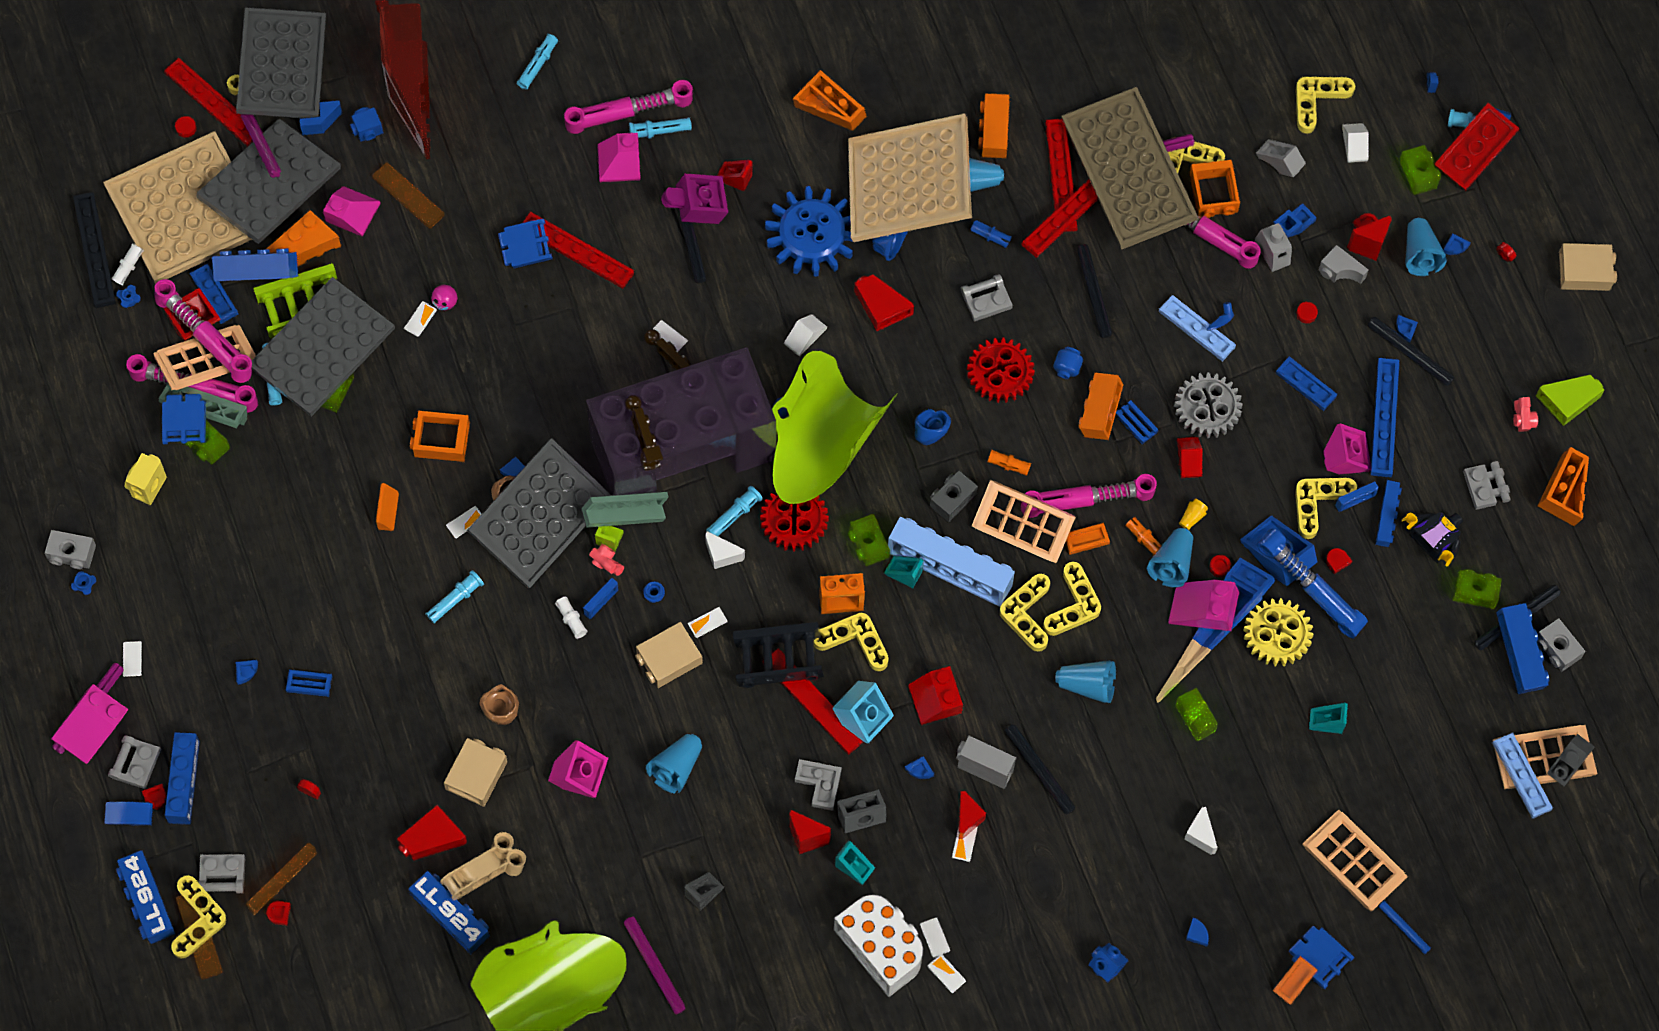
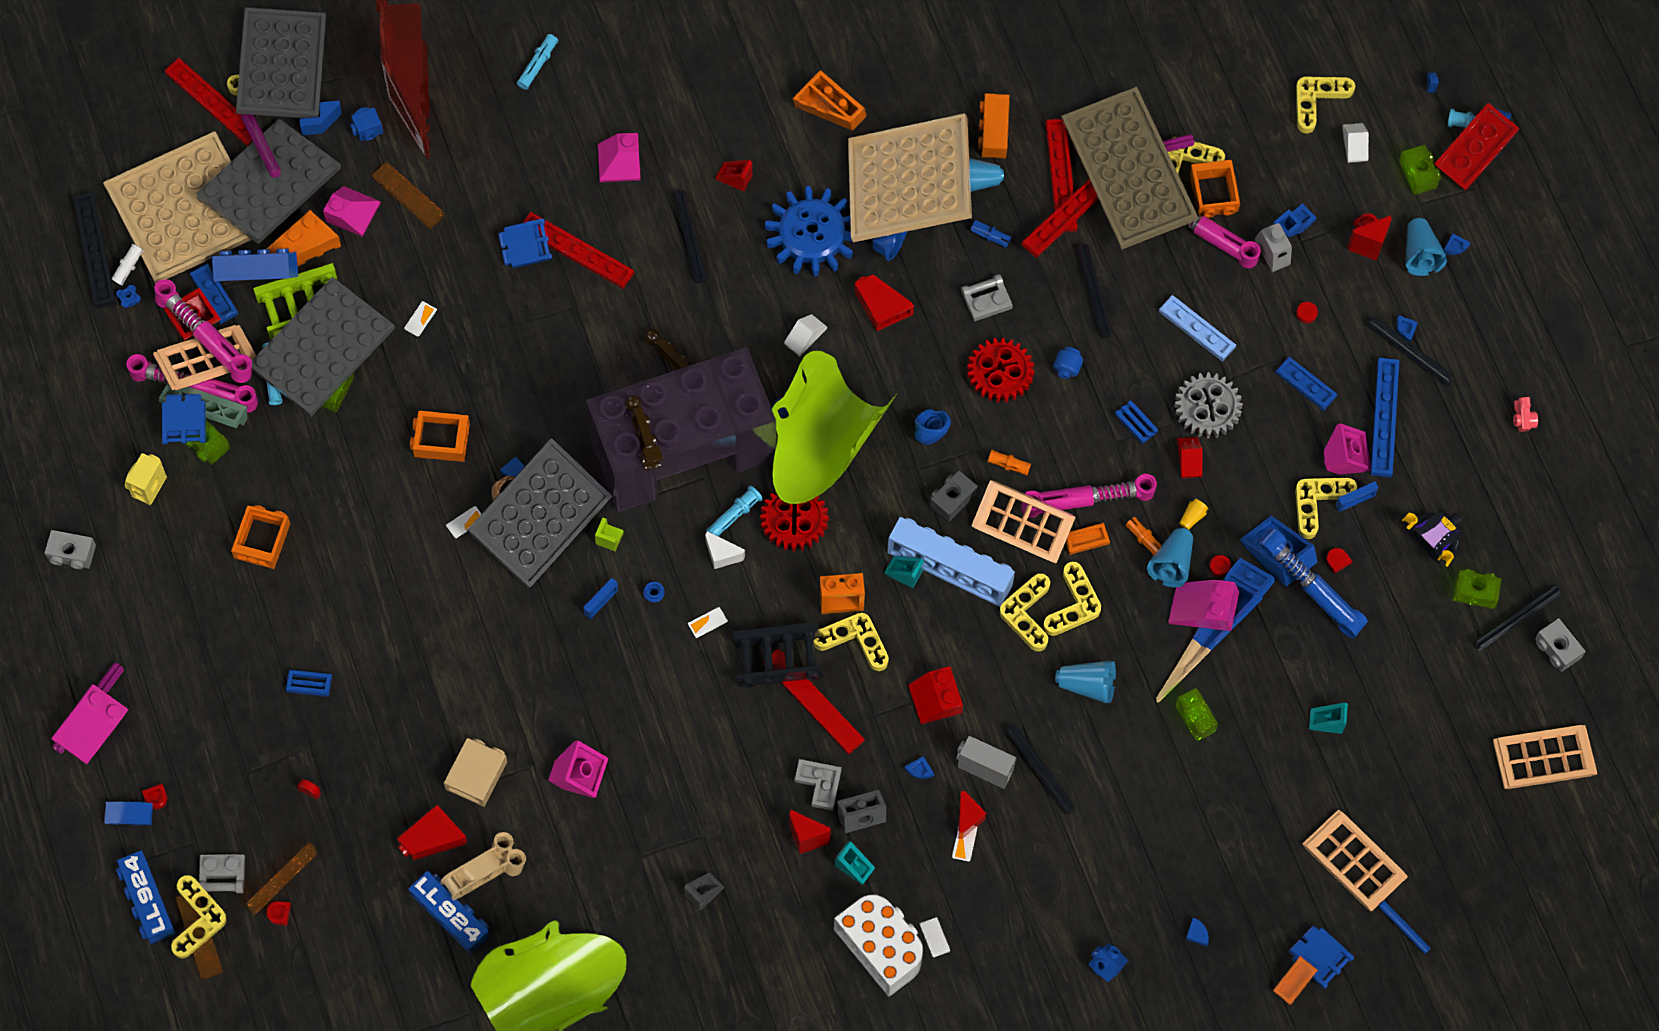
blue plate [71,571,96,595] -> none
light grey plate [108,735,161,789] -> none
white sticker [123,641,142,677] -> none
blue brick [165,733,200,824] -> none
red tile [175,116,196,138] -> none
blue tile [236,660,258,685] -> none
orange slope [376,483,399,531] -> none
medium azure pin [425,570,484,624] -> none
dark pink piece [431,284,458,311] -> none
medium nougat hair [479,684,519,725] -> none
white pin [555,596,588,639] -> none
dark pink piece [564,80,693,134] -> none
sand green fence [582,492,669,527] -> none
coral plate [589,544,624,576] -> none
magenta axle [624,917,685,1014] -> none
medium azure pin [629,117,691,138] -> none
tan brick [635,622,703,688] -> none
dark azure cone [646,734,702,793] -> none
white sticker [653,320,688,352] -> none
magenta brick [661,174,728,224] -> none
medium azure slope [832,681,894,743] -> none
clear neon green brick [848,514,890,566] -> none
white sticker [928,954,966,993] -> none
orange brick [1079,373,1123,440] -> none
white slope [1185,807,1218,855] -> none
blue bar [1206,302,1234,331] -> none
light yellow gear [1243,598,1313,666] -> none
light grey arch [1256,139,1306,177] -> none
light grey arch [1319,245,1368,284] -> none
blue piece [1375,480,1402,547] -> none
light grey plate [1463,461,1511,510] -> none
light blue tile [1492,733,1553,819] -> none
blue brick [1496,603,1549,694] -> none
red tile [1497,242,1516,262] -> none
lime slope [1536,375,1604,426] -> none
orange wedge [1538,447,1589,526] -> none
dark grey slope [1547,734,1595,786] -> none
tan brick [1559,243,1617,291] -> none
none -> orange window [231,505,290,569]

